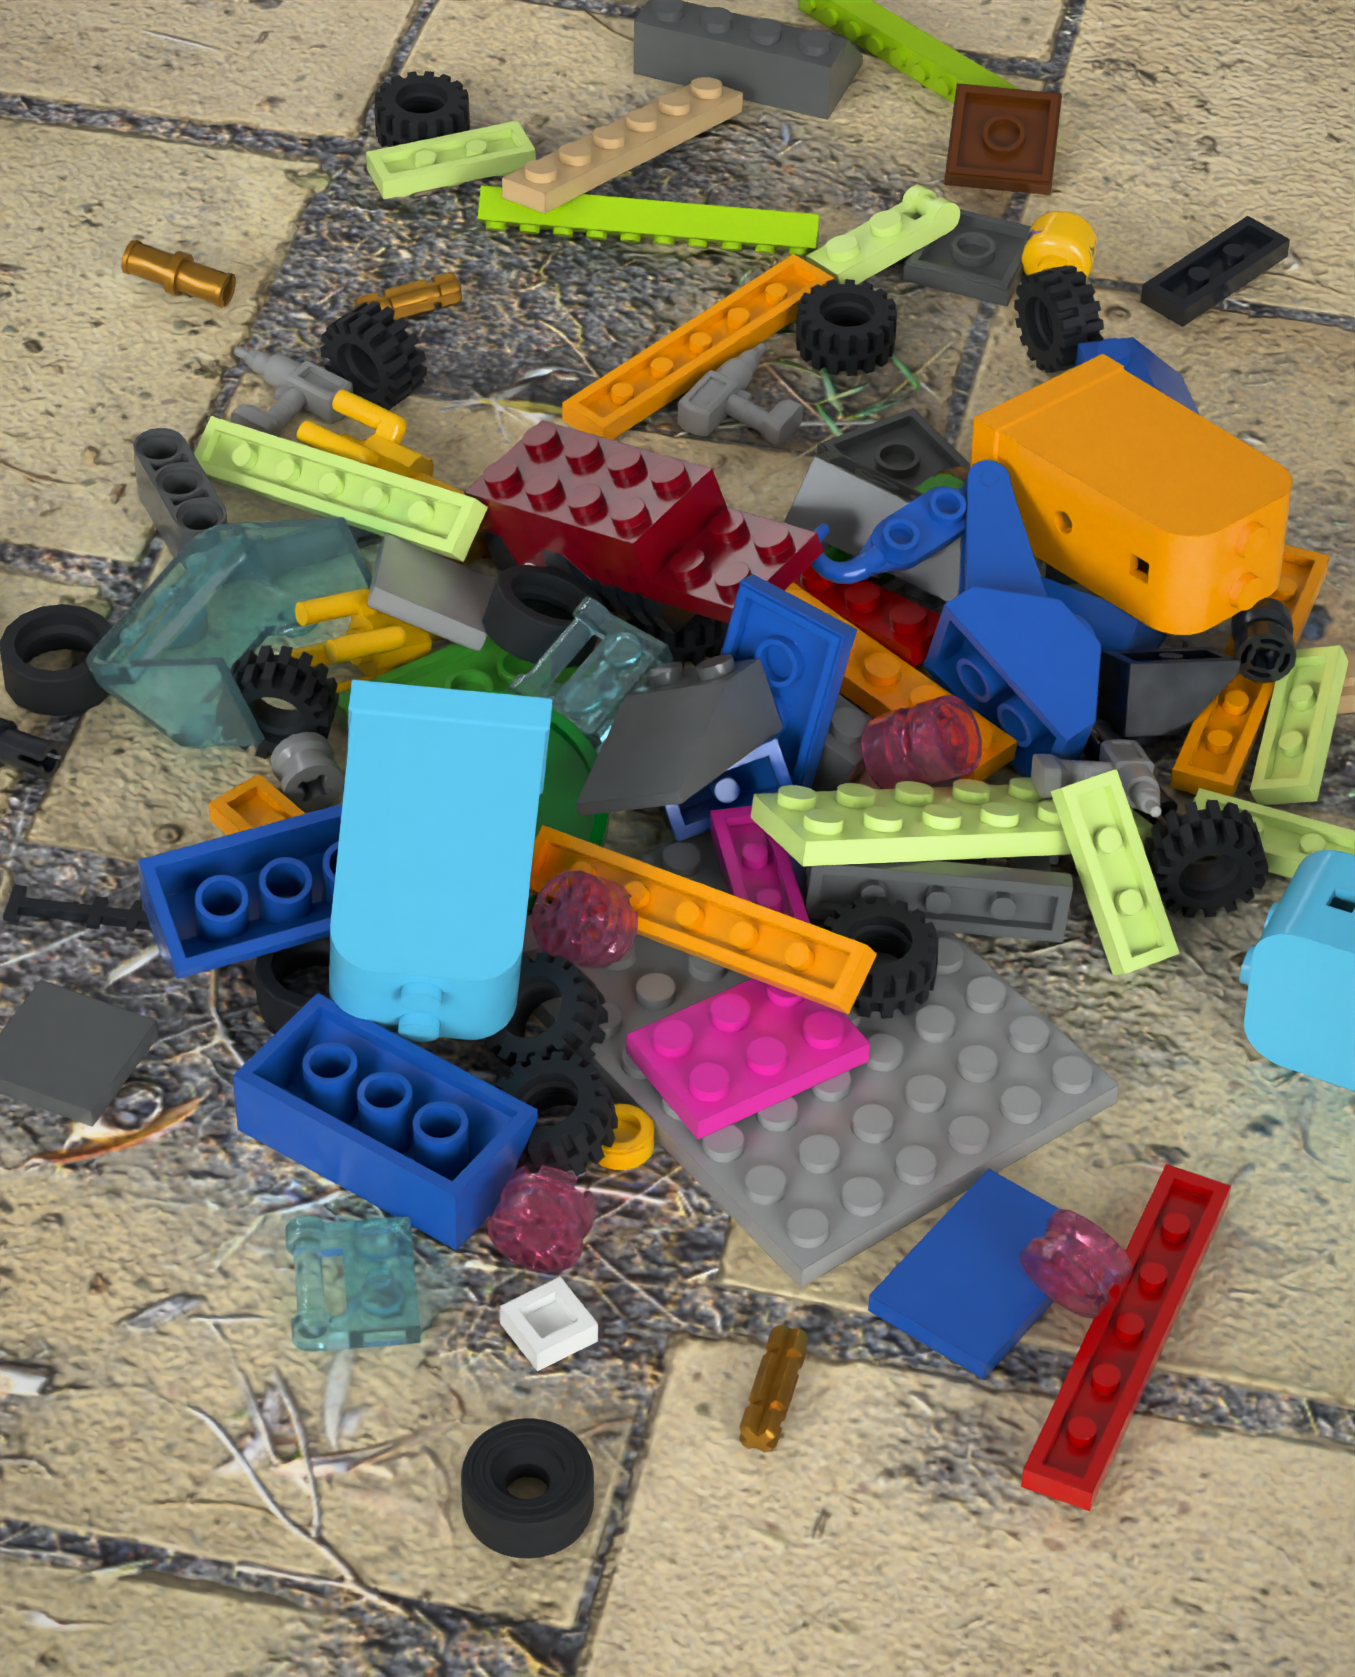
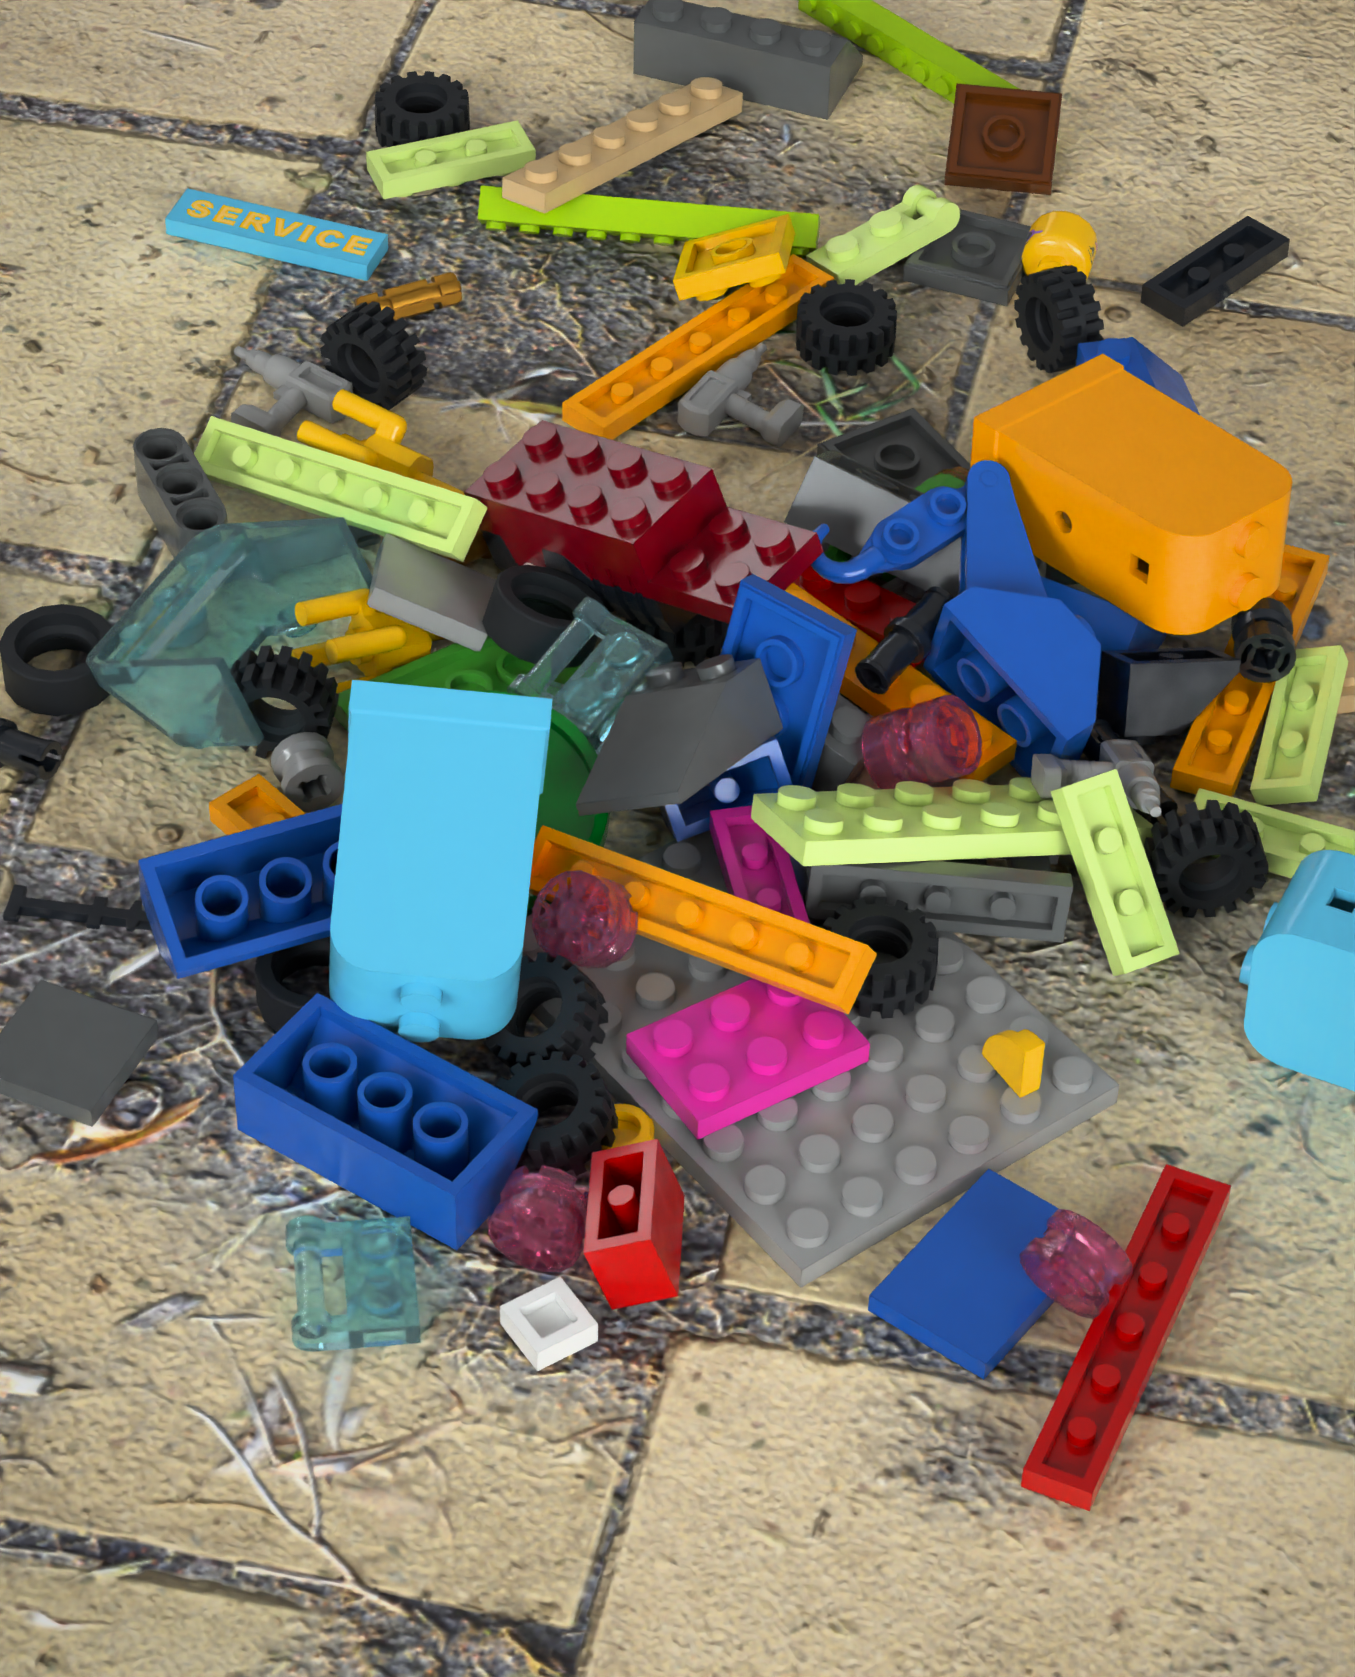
pearl gold pin [121,240,236,308] -> none
black tyre [461,1418,594,1559] -> none
pearl gold axle [739,1324,808,1452] -> none
none -> medium azure tile [165,188,388,281]
none -> red brick [583,1139,685,1310]
none -> yellow plate [673,214,795,301]
none -> black pin [855,586,954,694]
none -> yellow tile [982,1029,1045,1098]

